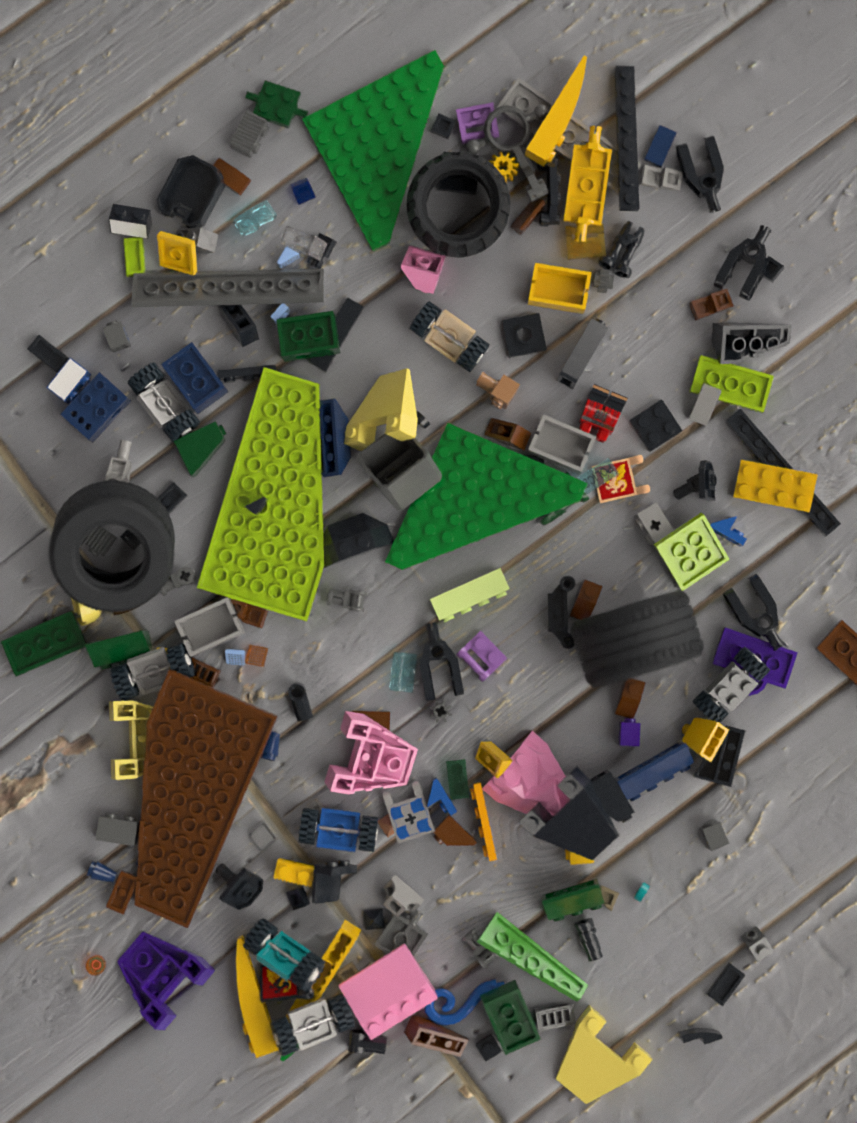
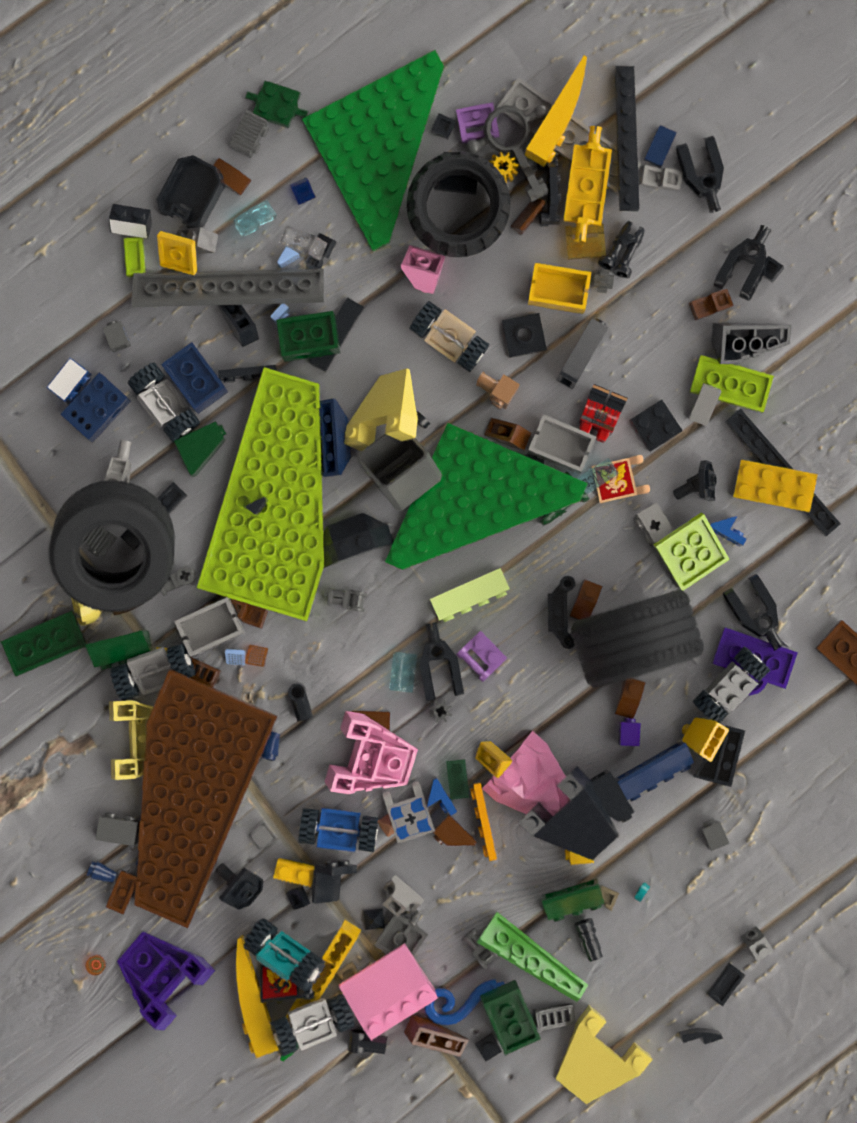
black plate [27,335,69,373] -> none

